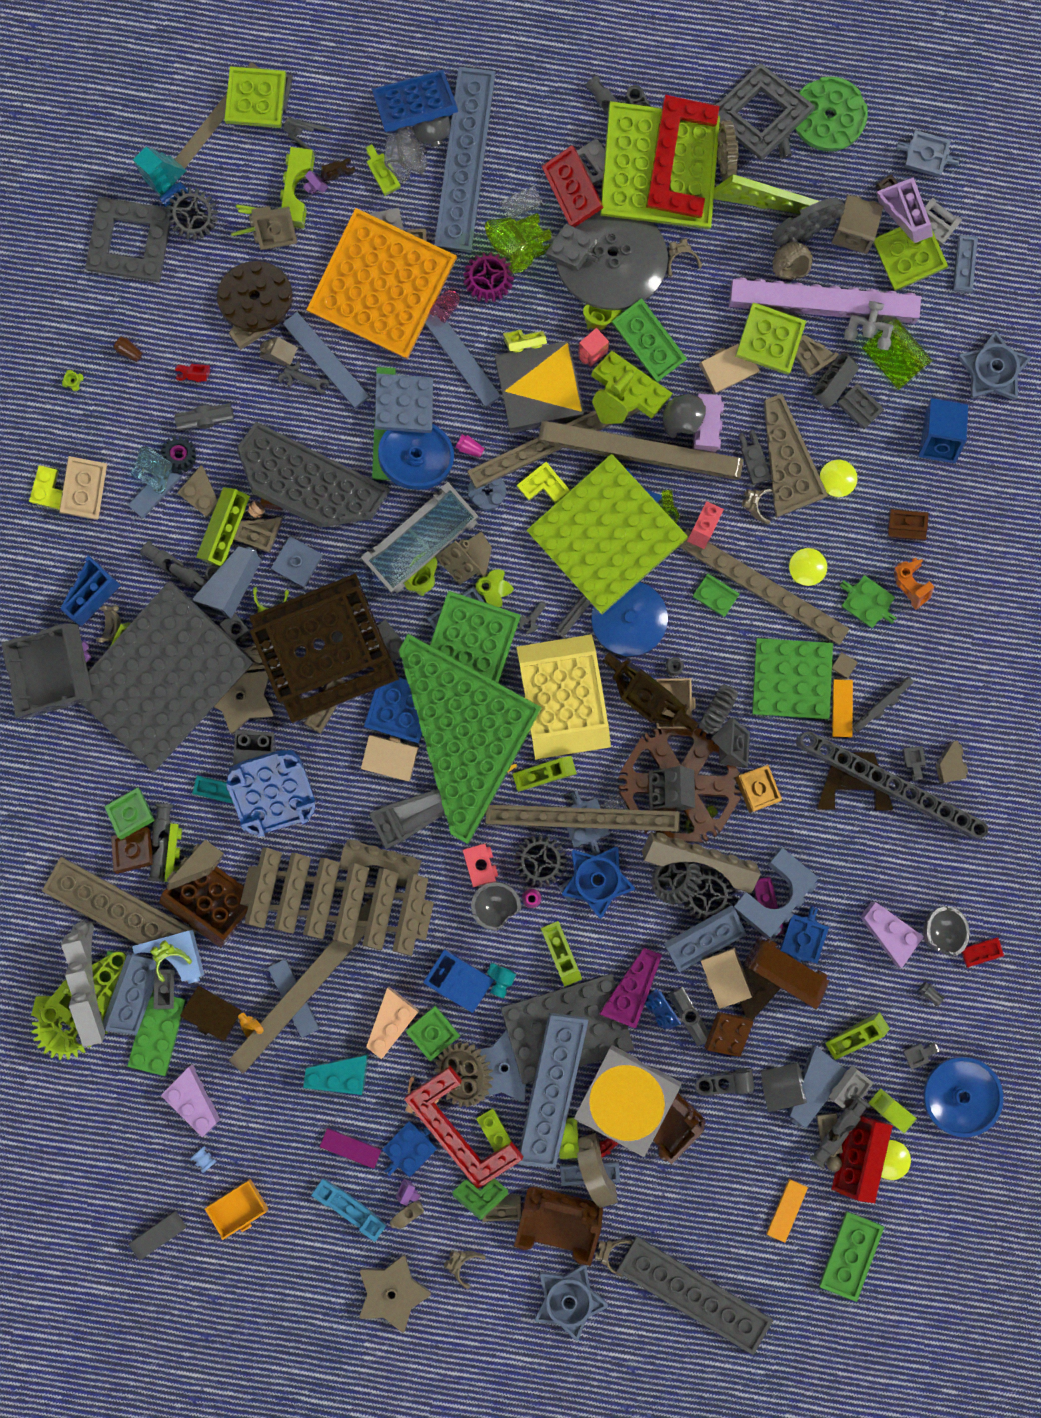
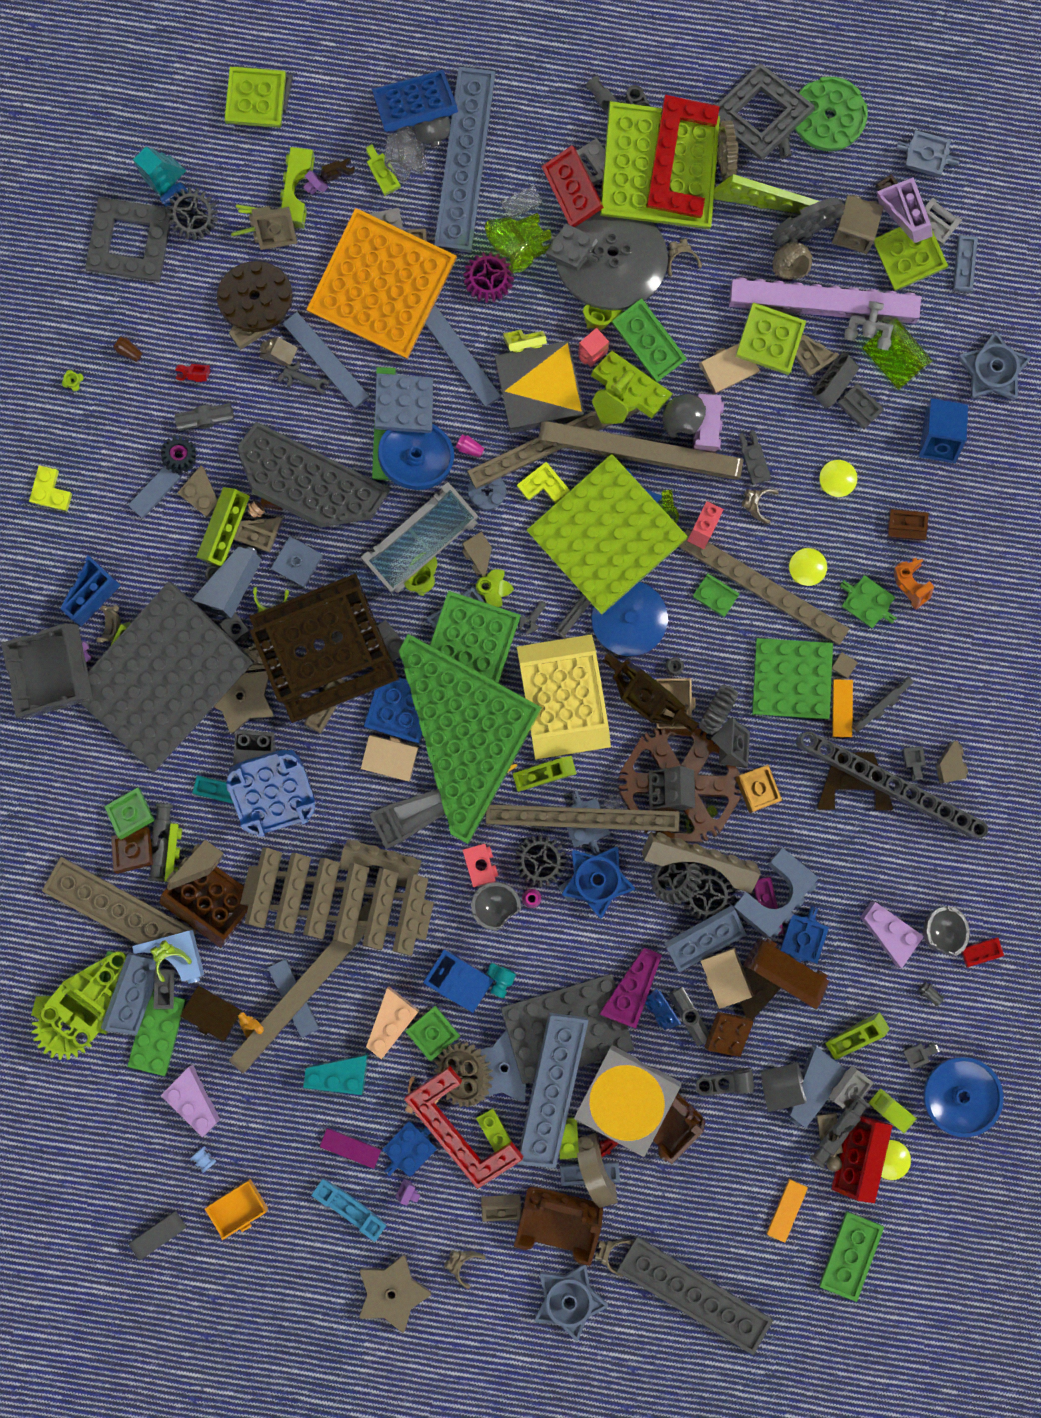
tan plate [59,456,107,520] -> none
light grey arch [61,922,105,1047] -> none
clear light blue plate [131,446,172,495] -> none
dark grey piece [140,541,207,591] -> none
dark tan sticker [175,62,261,168] -> none
dark grey plant [284,117,333,156] -> none
dark tan helmet [390,1200,424,1229] -> none
clear pink plate [429,290,460,324] -> none
dark tan hinge [435,540,481,585] -> none
bright green plate [452,1179,508,1220] -> none
lime slope [541,921,582,987] -> none
dark tan wing [763,394,828,518] -> none

